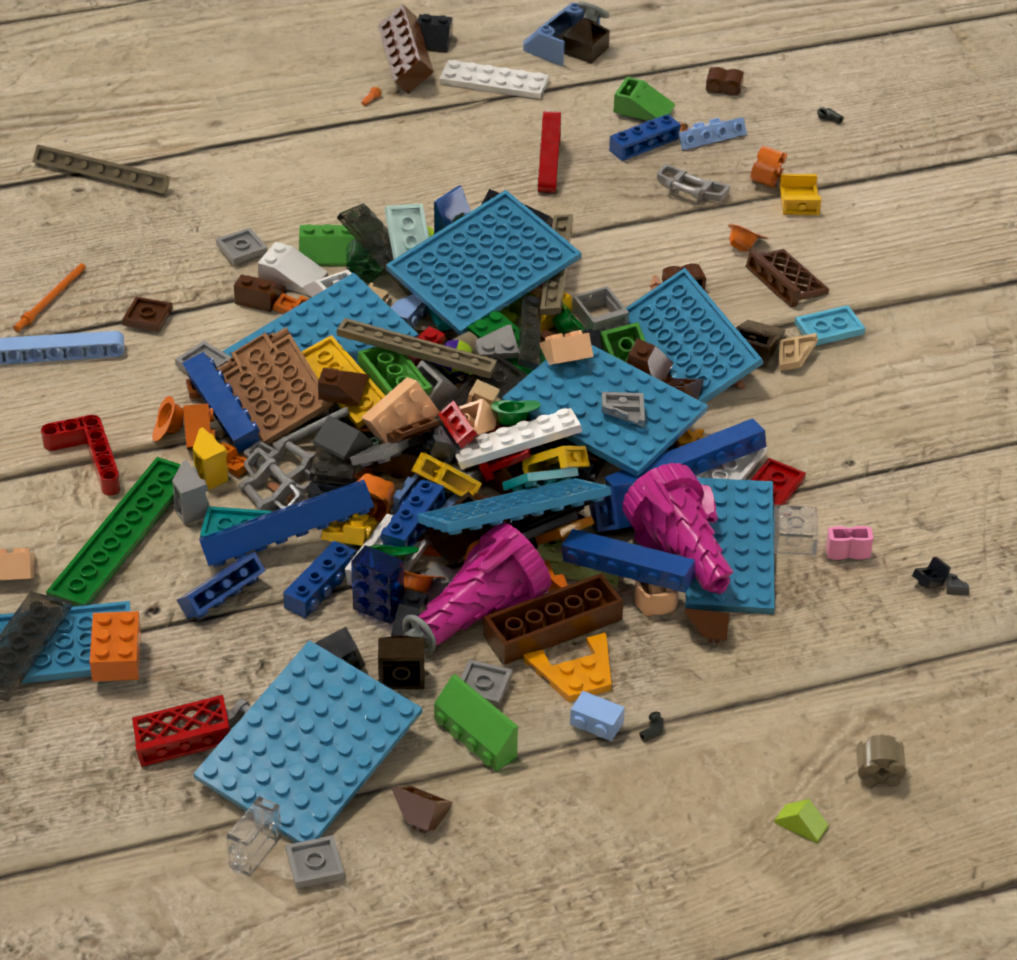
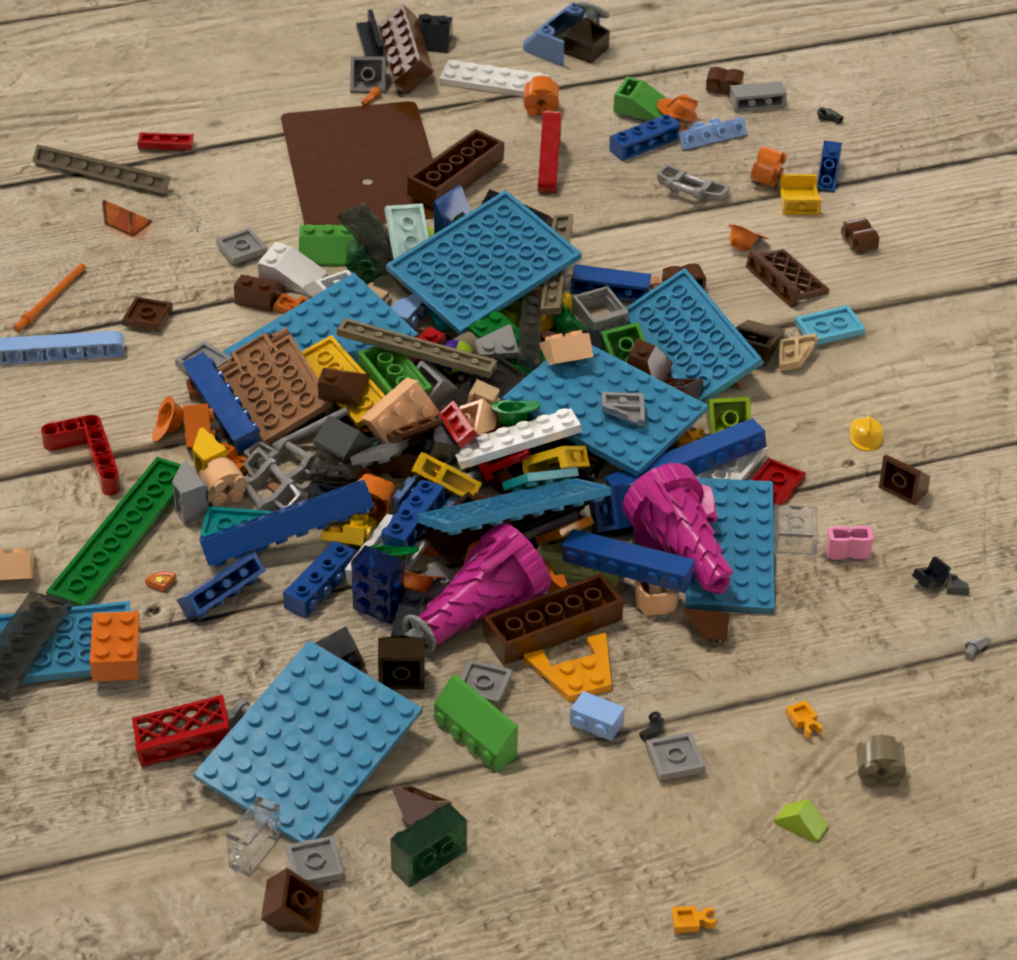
none -> clear orange slope [102,200,152,237]
none -> red plate [137,132,194,151]
none -> orange tile [145,571,176,592]
none -> light nougat brick [198,458,247,507]
none -> reddish brown slope [261,868,324,933]
none -> reddish brown piece [281,101,434,225]
none -> light grey slope [350,56,387,92]
none -> black fence [356,10,384,57]
none -> clear green brick [390,802,467,888]
none -> reddish brown brick [407,129,505,208]
none -> orange brick [524,76,559,116]
none -> blue brick [571,264,651,302]
none -> light grey plate [646,732,706,781]
none -> orange piece [657,94,698,122]
none -> light orange plate [671,906,717,934]
none -> lime slope [705,397,751,435]
none -> light grey brick [729,81,787,112]
none -> light orange plate [785,700,822,739]
none -> blue slope [817,140,842,192]
none -> reddish brown brick [841,218,879,253]
none -> yellow piece [850,416,883,451]
none -> reddish brown slope [879,454,930,505]
none -> light grey bar [964,636,991,659]

